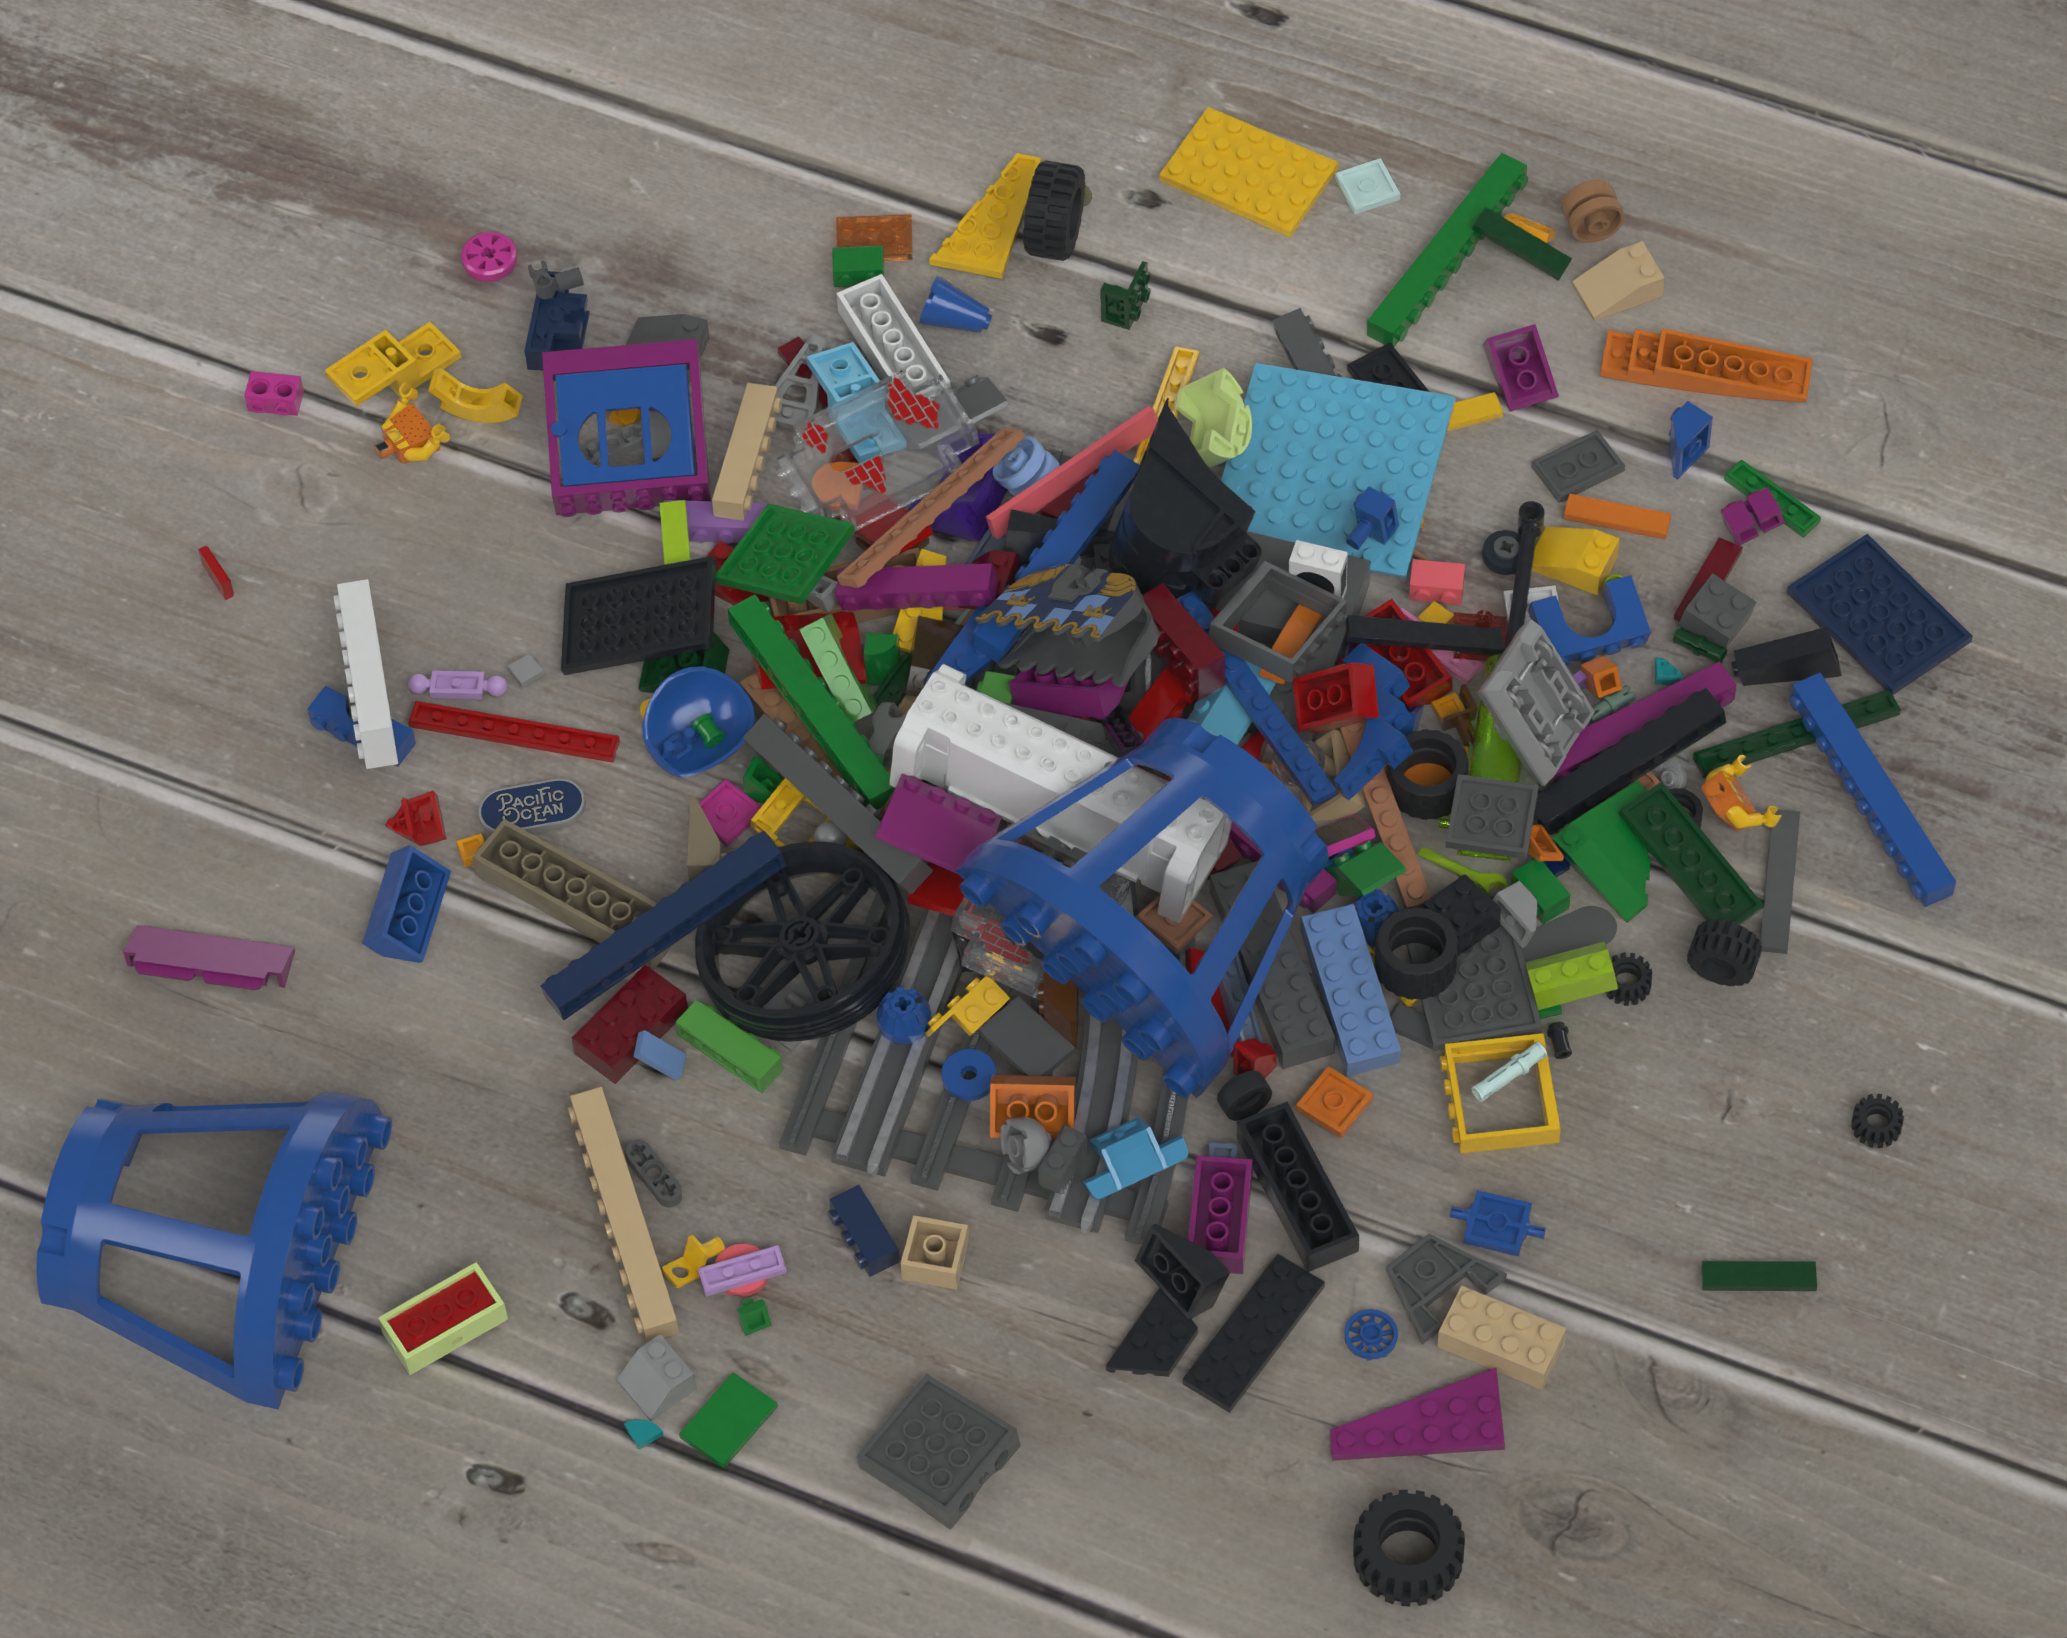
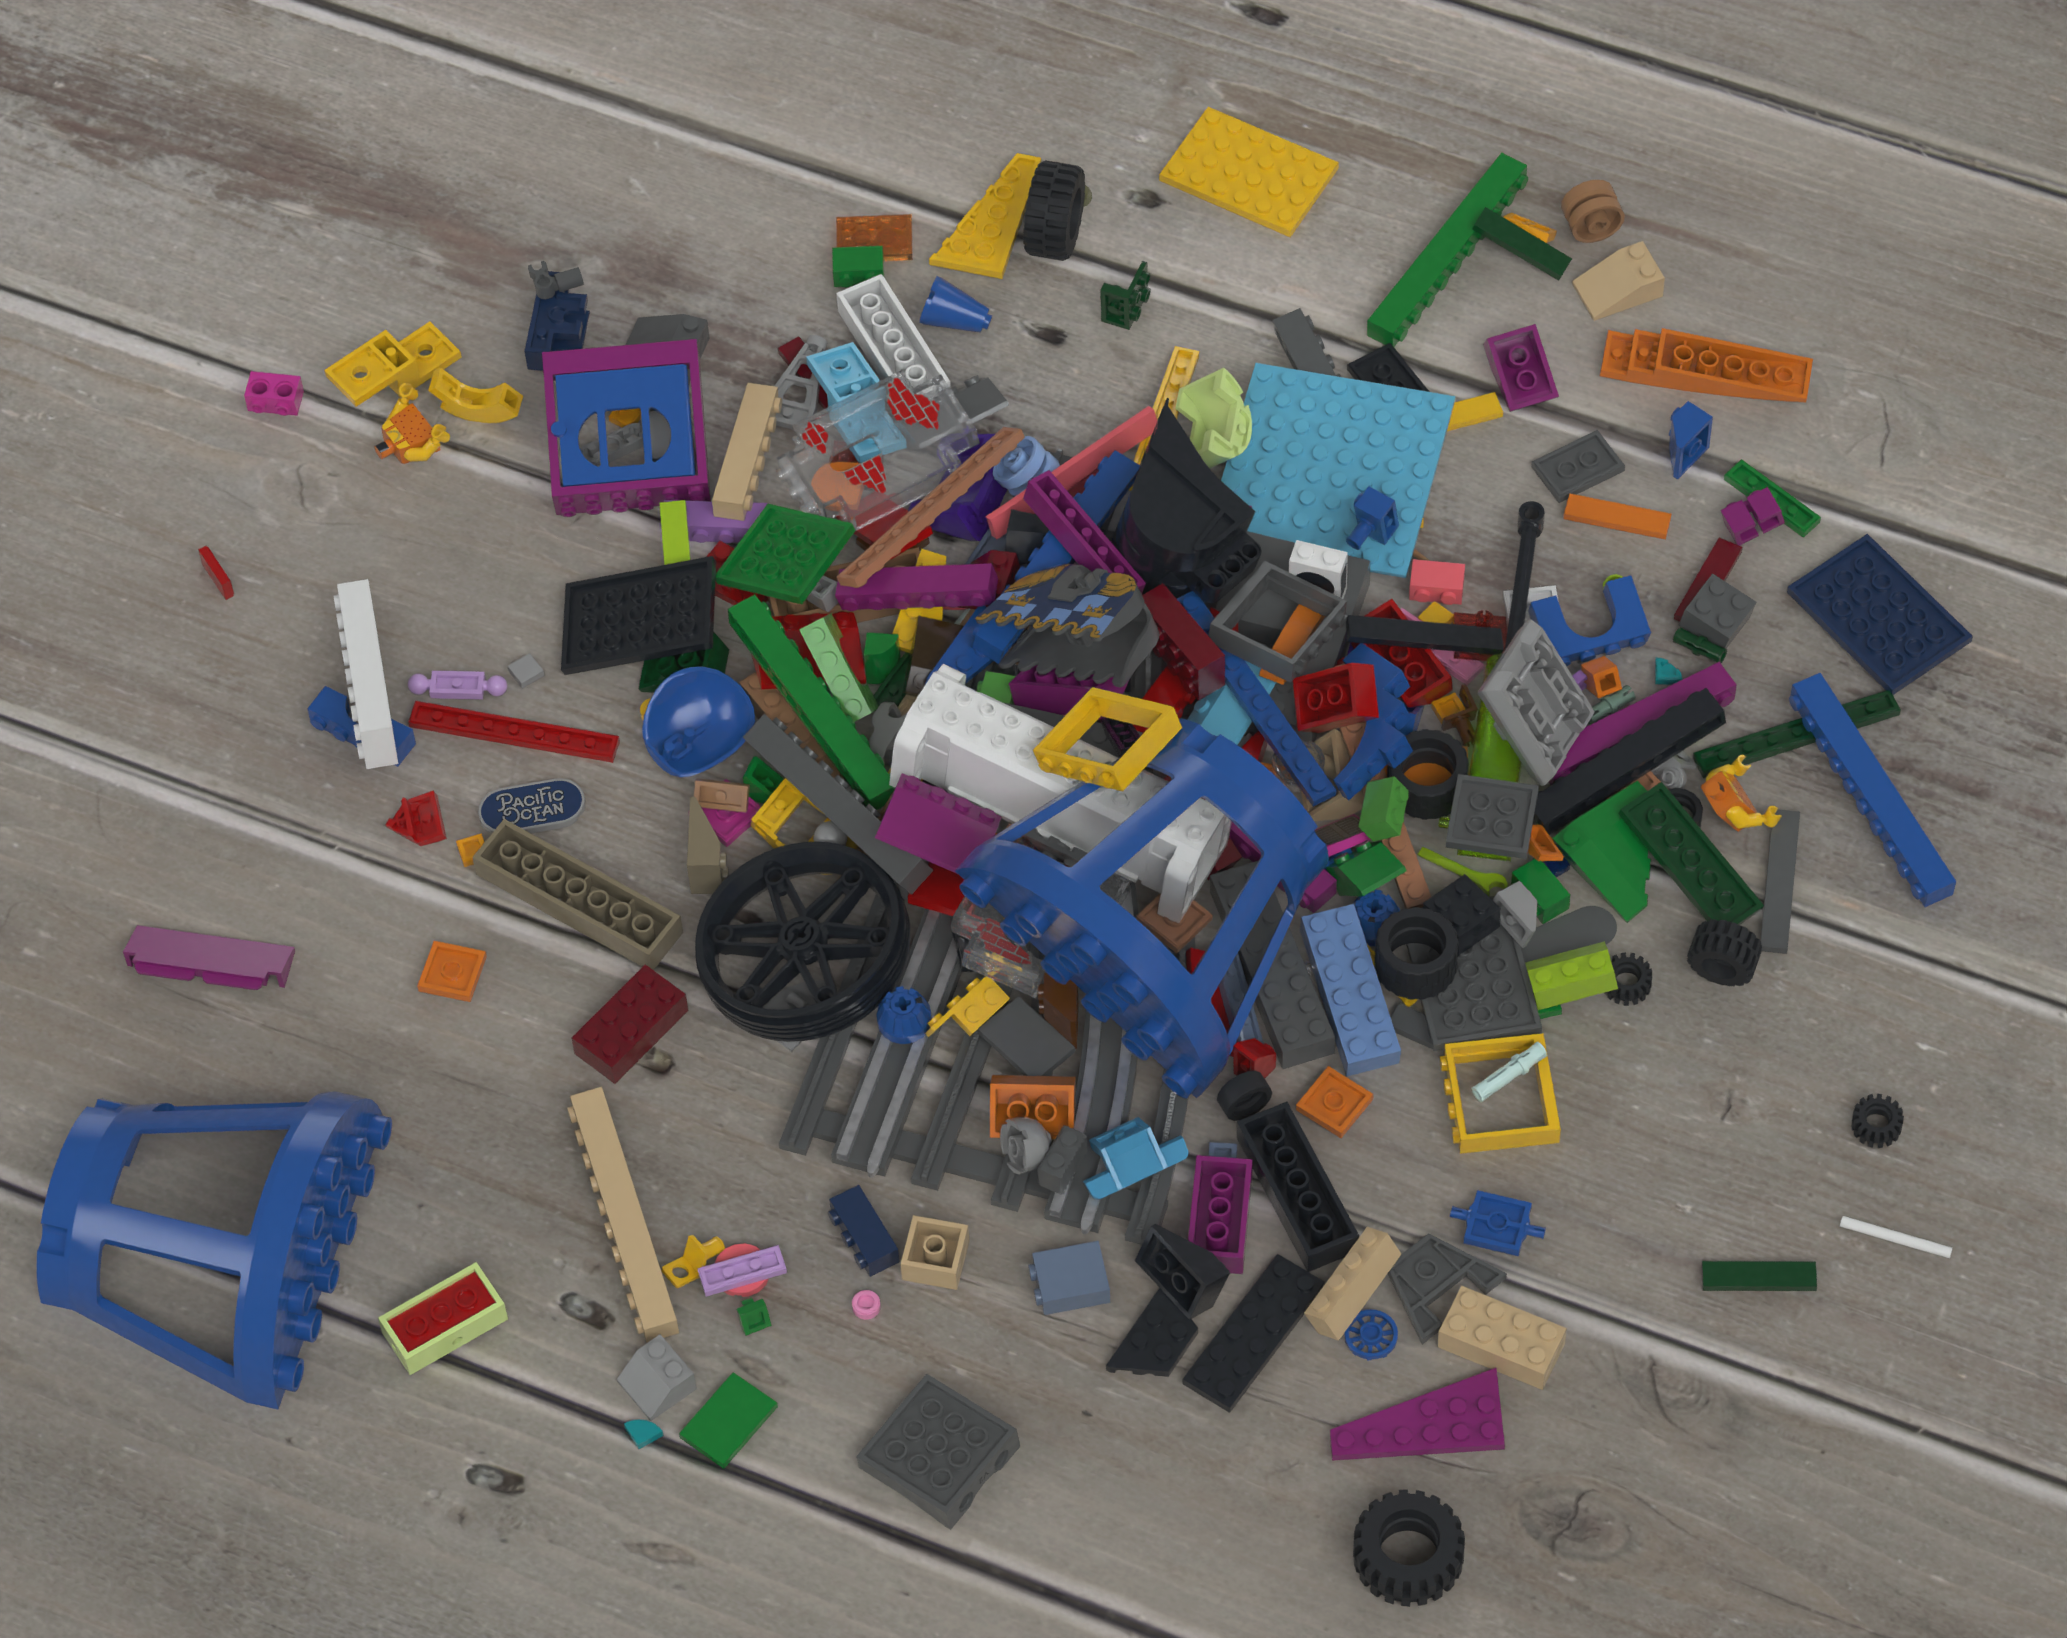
blue slope [362,845,451,963] -> none
dark pink wheel [461,232,517,282] -> none
dark blue brick [540,831,786,1021] -> none
dark grey beam [625,1139,682,1207] -> none
medium blue tile [633,1030,686,1080] -> none
bright green brick [676,1000,783,1093] -> none
green bush [692,713,726,749] -> none
blue tile [941,1049,997,1102] -> none
light aqua tile [1335,158,1401,215] -> none
black wheel [1482,530,1521,575] -> none
yellow slope [1532,527,1620,595] -> none
black pin [1547,1022,1572,1059] -> none
black slope [1731,627,1842,686] -> none
none -> orange plate [417,941,487,1002]
none -> medium nougat plate [694,778,750,813]
none -> bright pink tile [852,1290,881,1320]
none -> magenta brick [1023,470,1146,594]
none -> sand blue brick [1028,1241,1111,1315]
none -> yellow window [1033,687,1182,791]
none -> tan brick [1304,1227,1401,1341]
none -> bright green brick [1358,776,1409,842]
none -> white bar [1840,1216,1953,1259]

